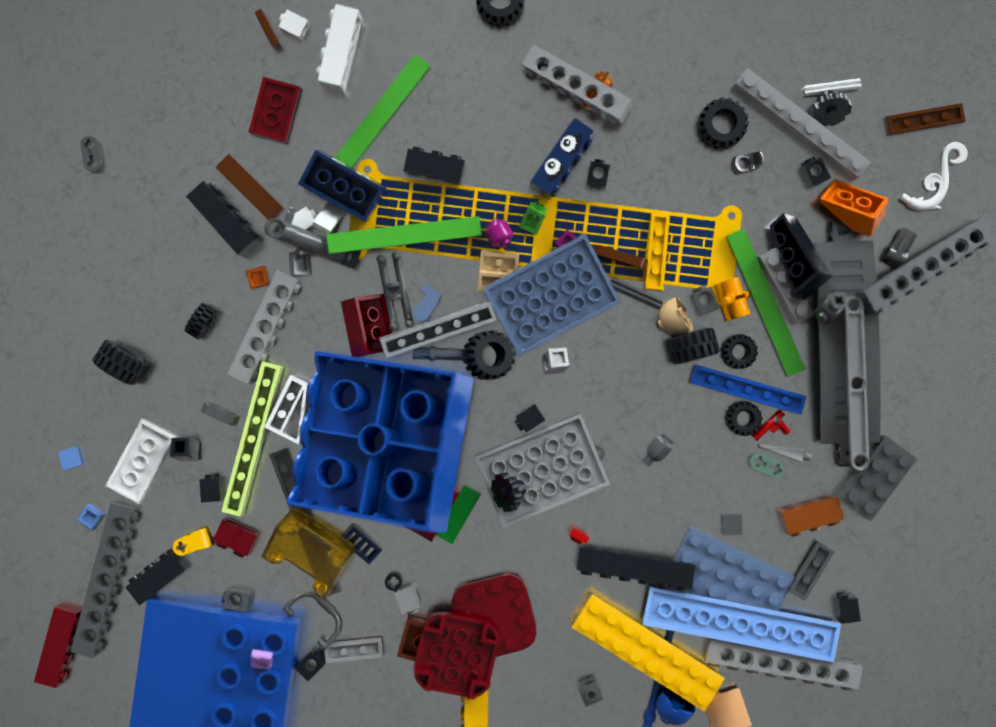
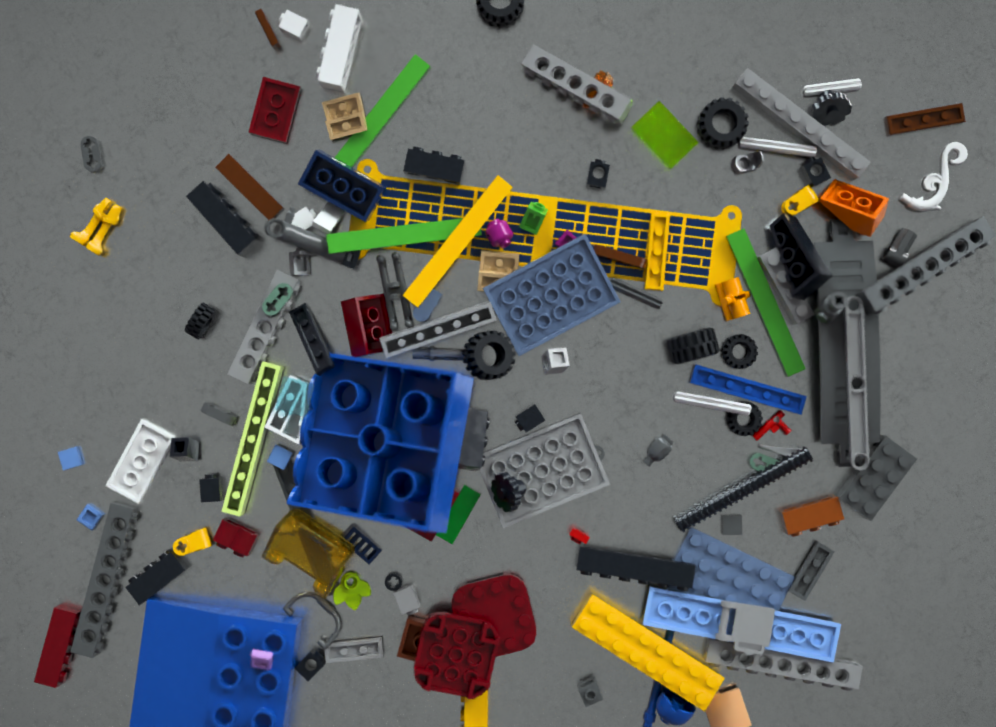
black tyre [92,340,147,385] -> none
dark grey brick [221,587,252,613] -> none
orange tile [246,266,270,290] -> none
dark blue brick [529,117,594,199] -> none
tan cylinder [658,297,694,336] -> none
dark grey brick [691,285,719,316] -> none
black brick [834,593,861,624] -> none
none -> yellow piece [69,198,122,256]
none -> sand green beam [262,283,293,316]
none -> medium blue tile [267,444,293,470]
none -> clear light blue piece [275,376,315,417]
none -> black tile [289,303,335,376]
none -> tan slope [322,92,367,140]
none -> lime plate [333,572,371,610]
none -> yellow tile [402,175,513,308]
none -> black brick [458,408,490,472]
none -> clear neon green plate [631,101,699,170]
none -> white axle [675,391,751,416]
none -> black piece [675,446,813,533]
none -> light grey piece [715,600,775,655]
none -> white axle [740,137,817,157]
none -> yellow piece [781,184,820,216]

